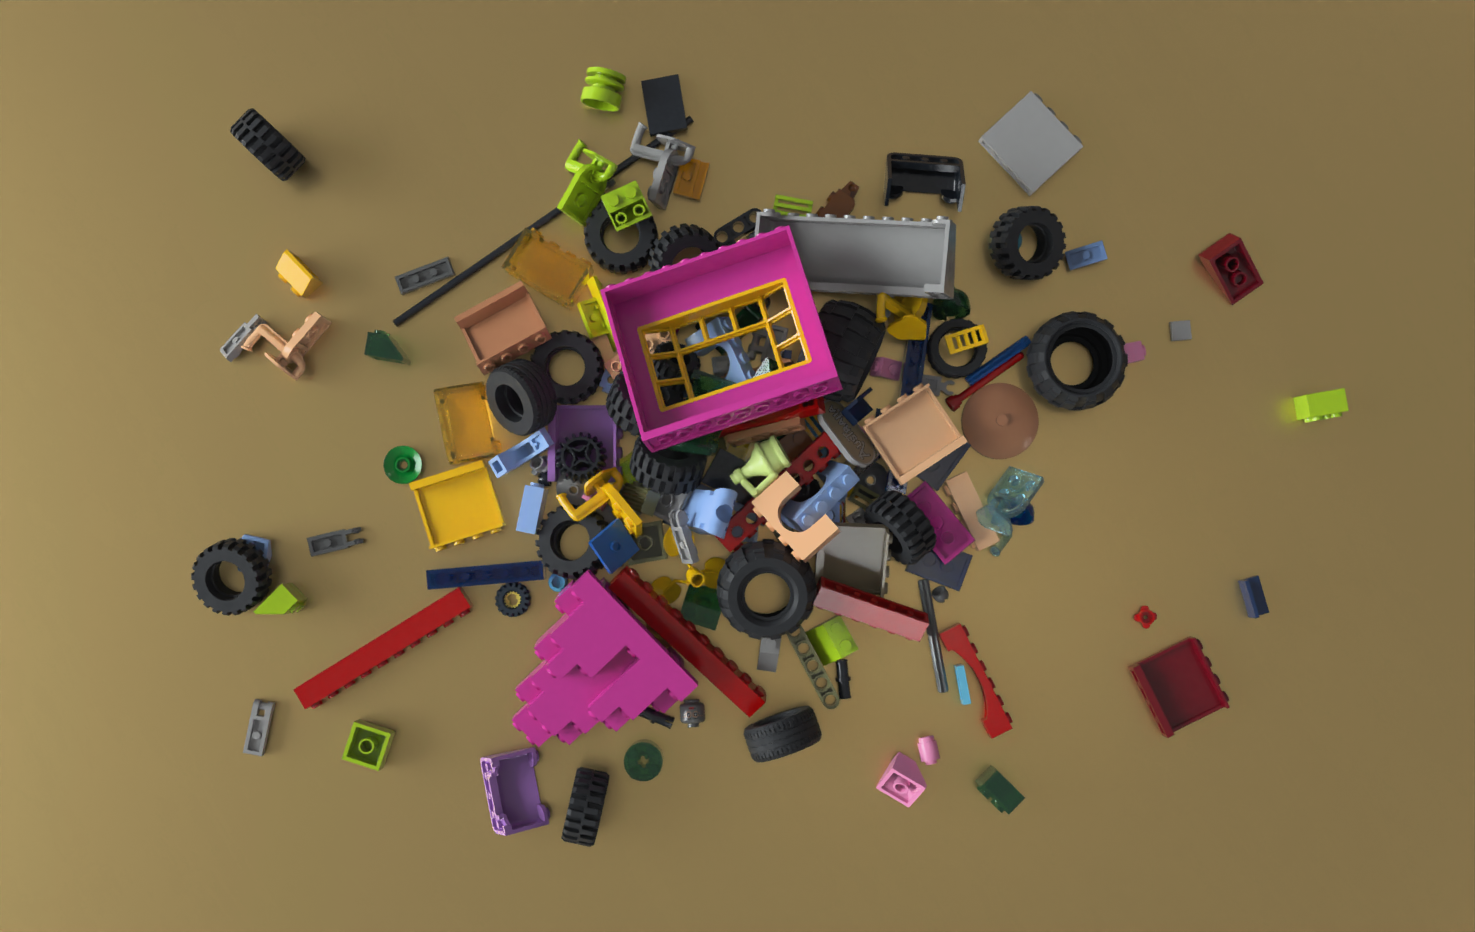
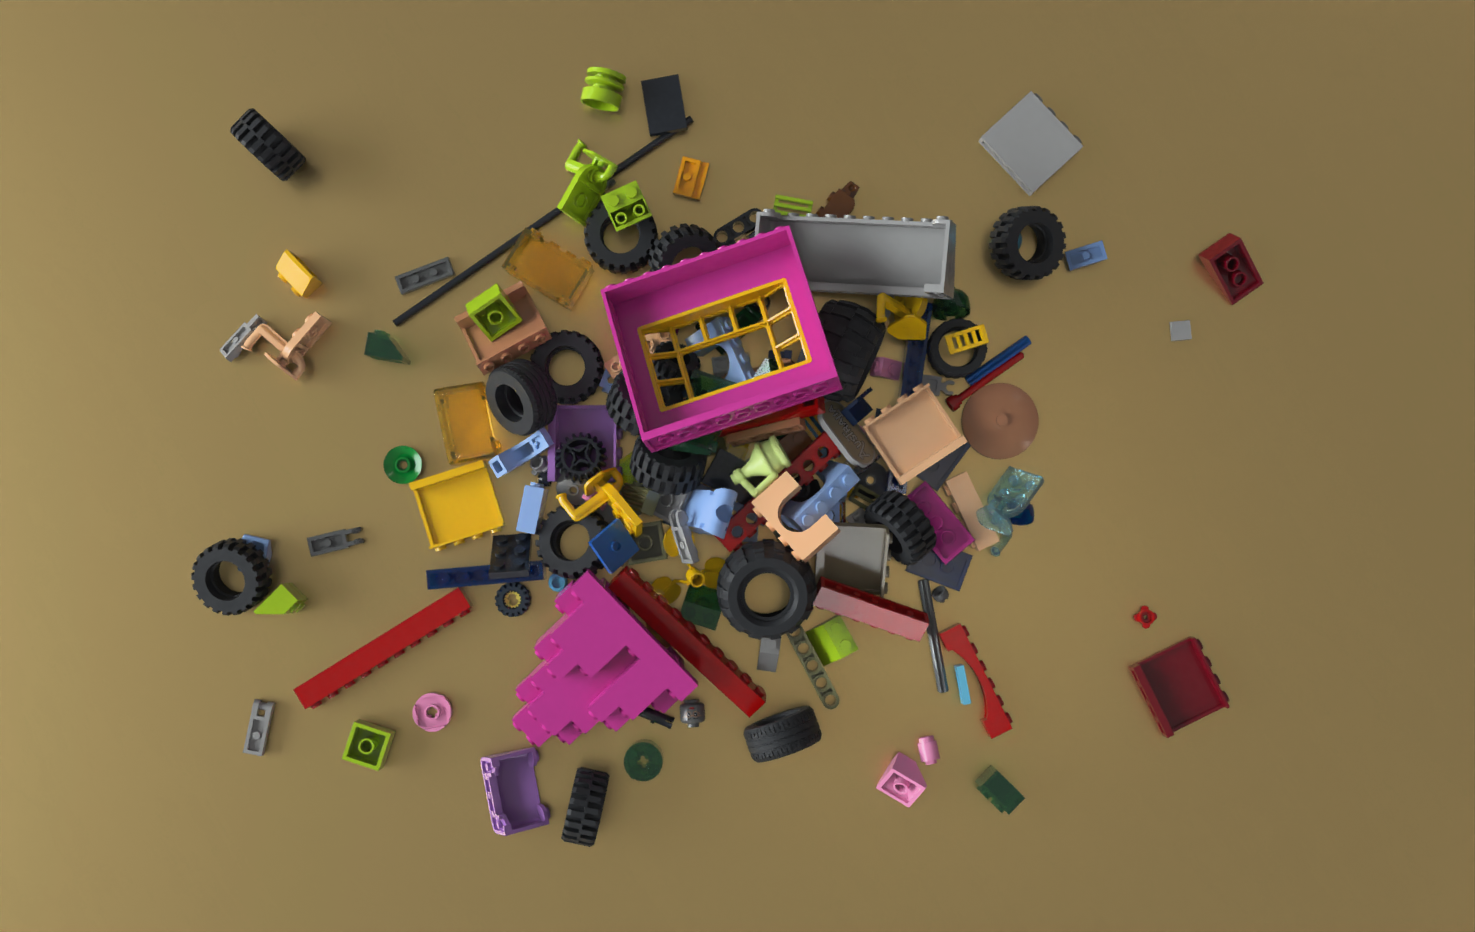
neon yellow bracket [577,276,617,352] -> none
light grey plate [630,122,696,210] -> none
light grey plate [748,322,789,363] -> none
black pin [835,659,851,699] -> none
black windscreen [884,152,966,212] -> none
black tyre [1026,311,1128,411] -> none
bright pink brick [1123,341,1146,364] -> none
dark blue panel [1238,575,1269,619] -> none
lime brick [1293,388,1349,423] -> none
none -> bright pink plate [412,692,452,732]
none -> lime slope [466,283,523,342]
none -> black plate [489,533,532,579]

